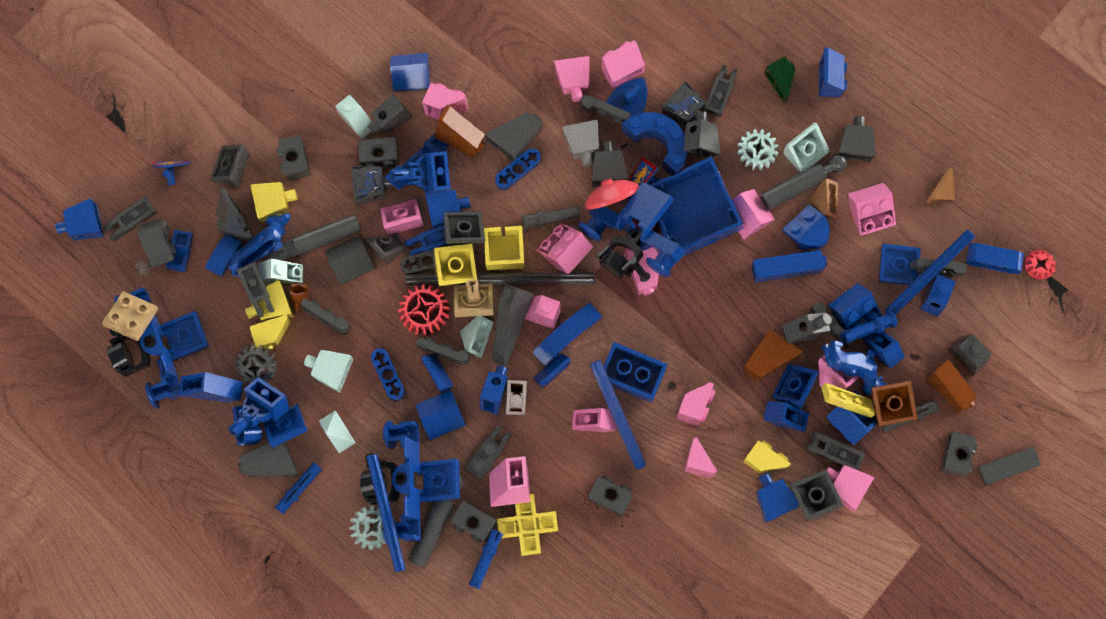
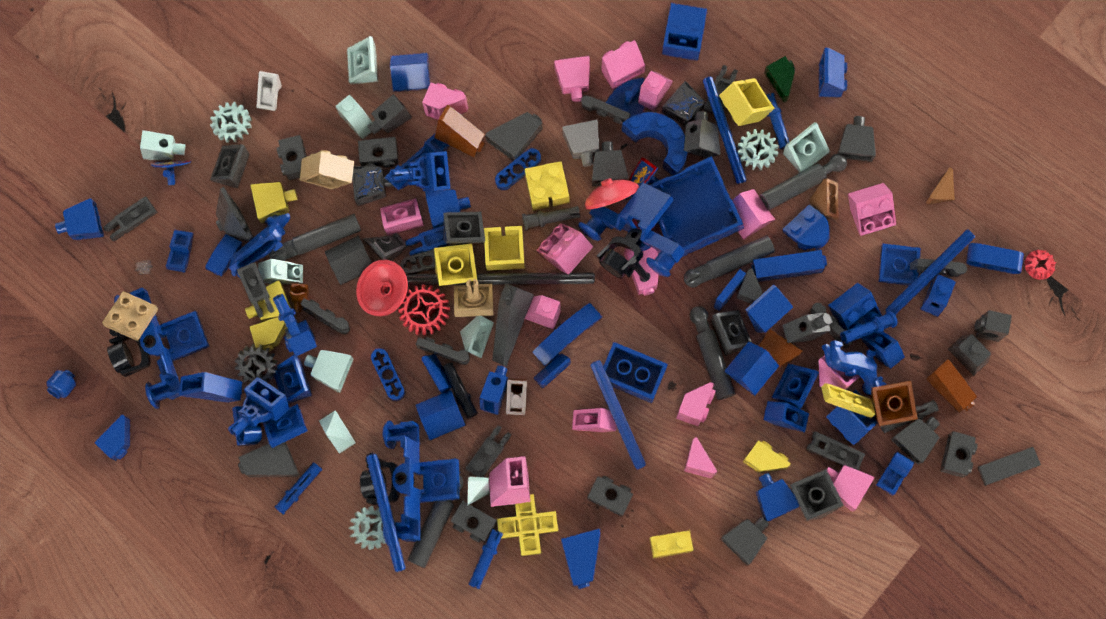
dark grey brick [137,217,177,268] -> none
none -> blue head [46,370,76,399]
none -> blue slope [94,414,130,461]
none -> light aqua torso [140,130,186,161]
none -> light aqua gear [210,102,252,143]
none -> white slope [257,71,282,111]
none -> blue brick [273,294,317,356]
none -> blue slope [274,355,312,404]
none -> tan brick [299,150,354,190]
none -> light aqua slope [347,36,378,84]
none -> coral dish [356,260,408,317]
none -> black pin [442,362,478,419]
none -> light aqua slope [468,477,490,505]
none -> light yellow piece [525,161,569,211]
none -> blue slope [561,529,601,589]
none -> bright pink slope [638,71,673,112]
none -> light yellow brick [649,530,693,559]
none -> blue slope [662,3,707,61]
none -> dark grey piece [684,235,775,288]
none -> dark grey piece [689,306,736,400]
none -> blue axle [703,77,746,184]
none -> dark grey slope [711,310,752,356]
none -> blue tile [714,269,746,312]
none -> light yellow piece [719,78,775,126]
none -> dark grey torso [720,516,769,566]
none -> blue slope [724,342,779,396]
none -> dark grey slope [737,268,763,304]
none -> blue slope [745,284,793,333]
none -> blue pin [766,93,790,149]
none -> blue plate [876,452,914,496]
none -> dark grey torso [891,417,940,465]
none -> dark grey brick [974,310,1012,342]

